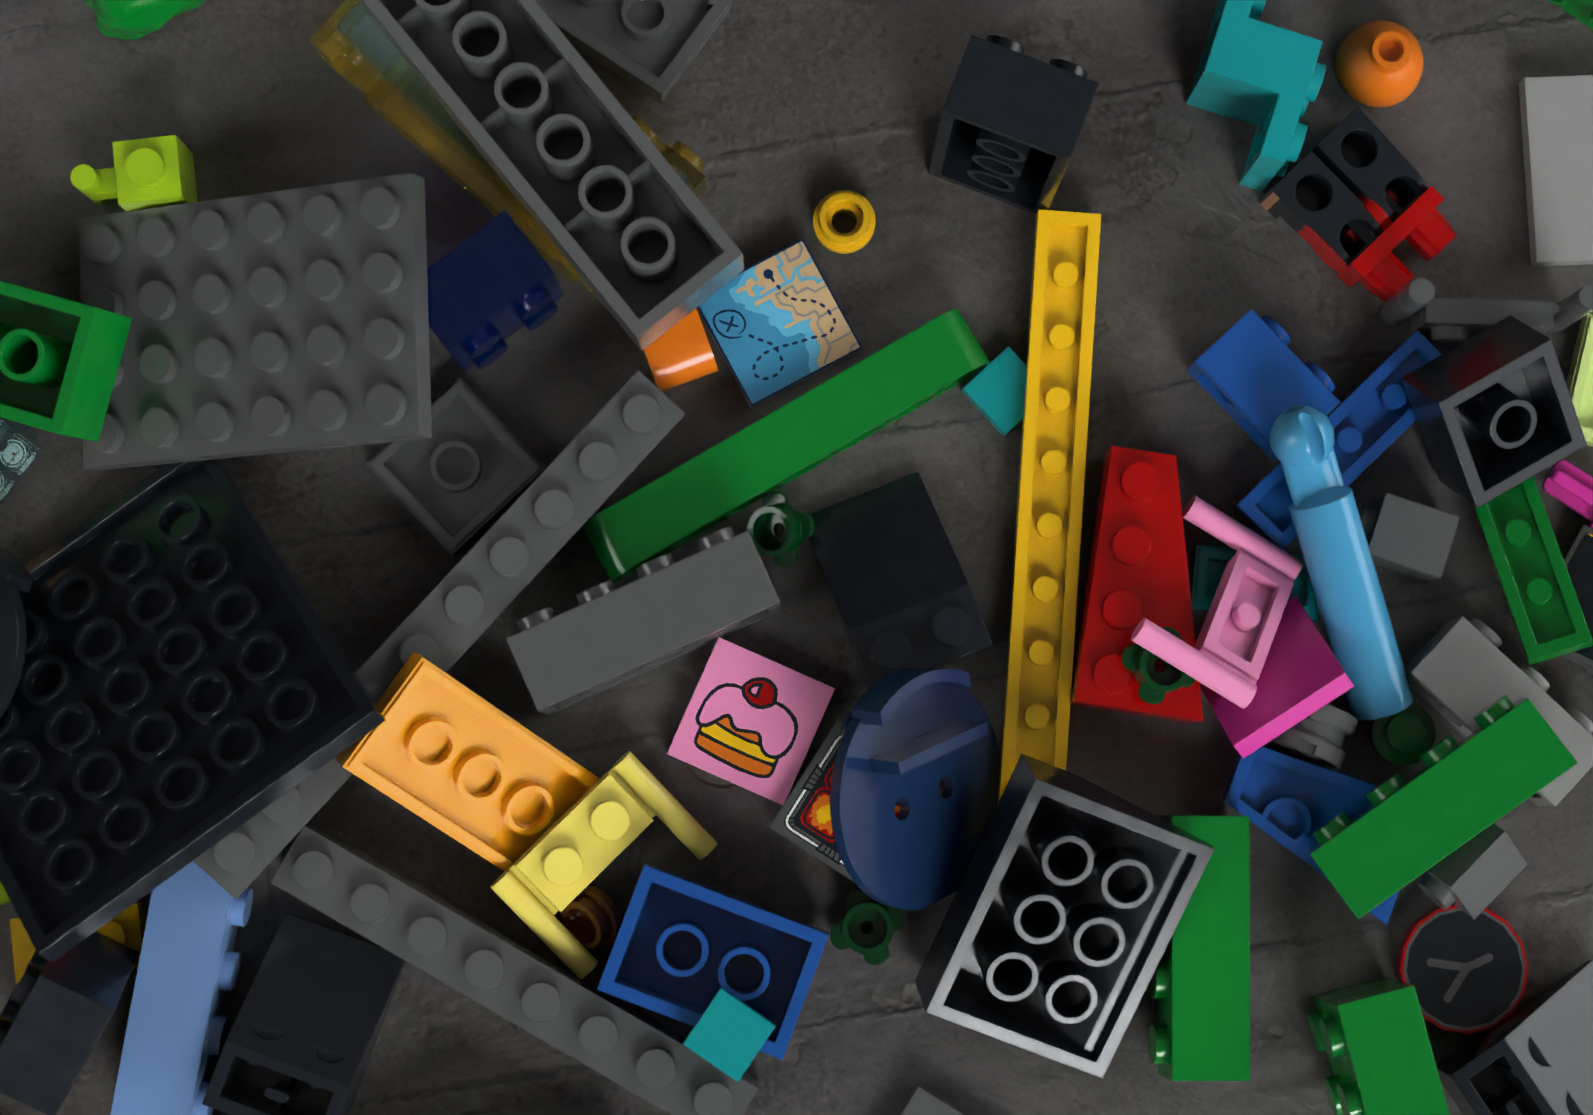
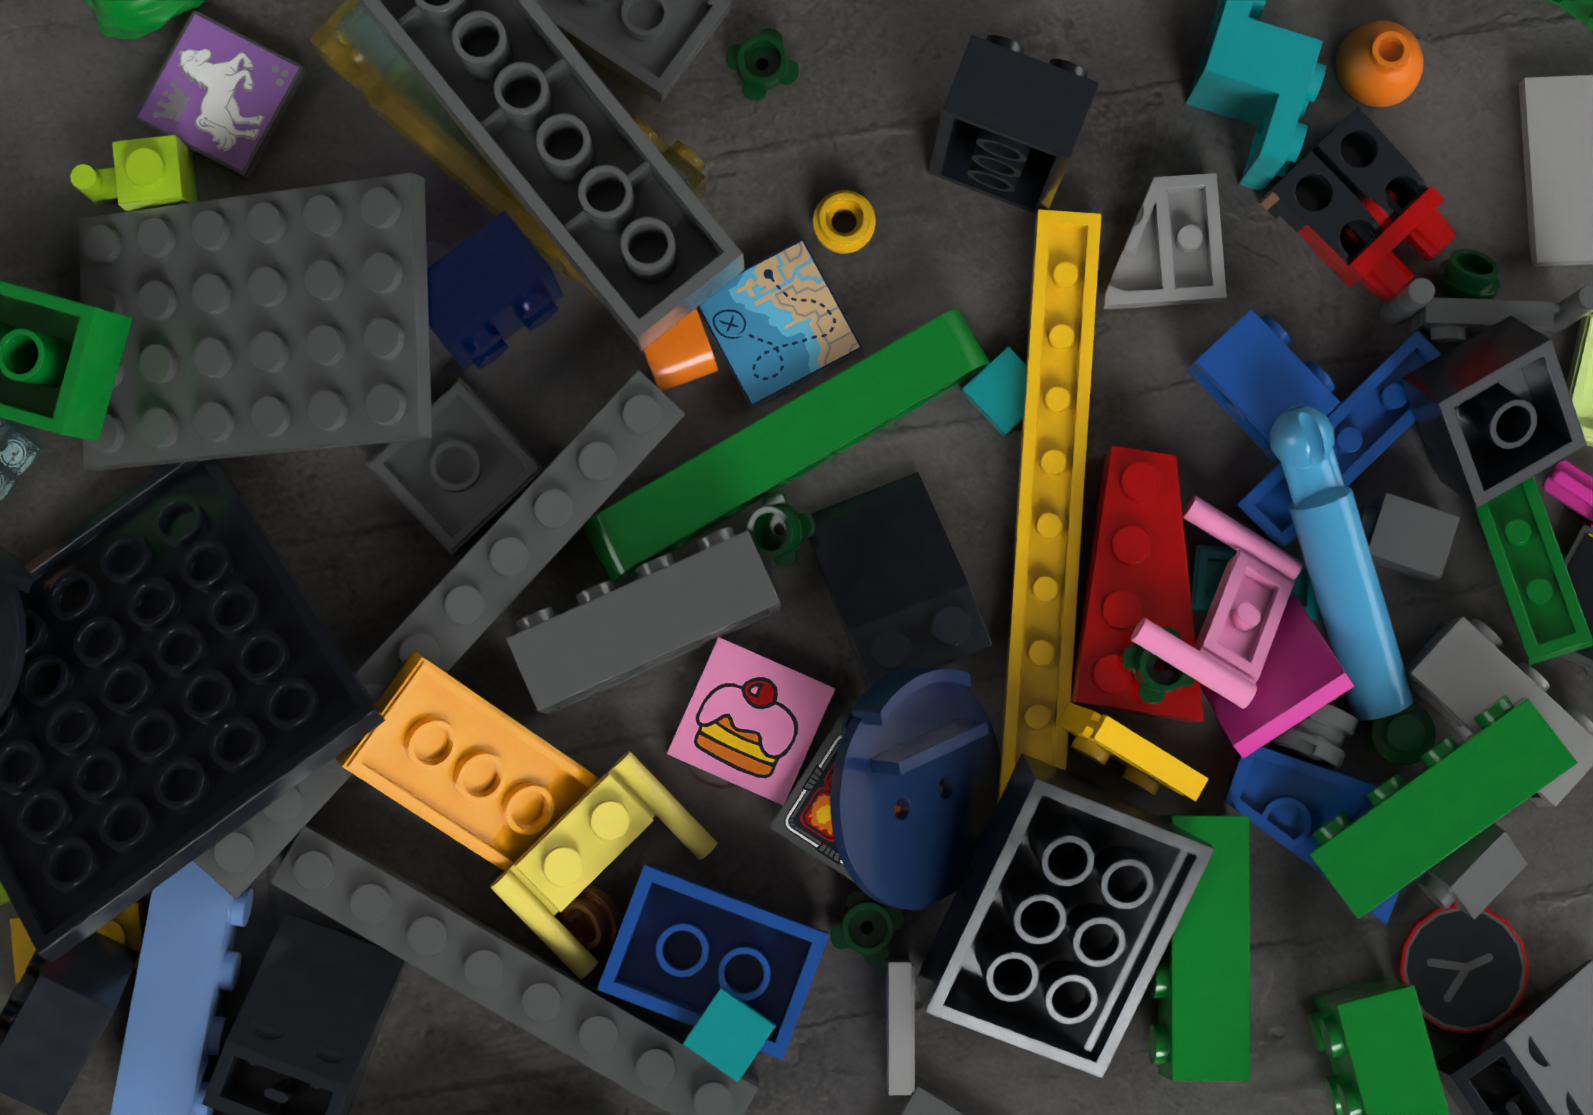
none -> tile [133,10,308,181]
none -> dark green plate [726,28,799,101]
none -> light grey tile [886,959,915,1095]
none -> yellow plate [1056,702,1209,801]
none -> light grey wing [1102,173,1227,310]
none -> dark green plate [1436,249,1500,299]

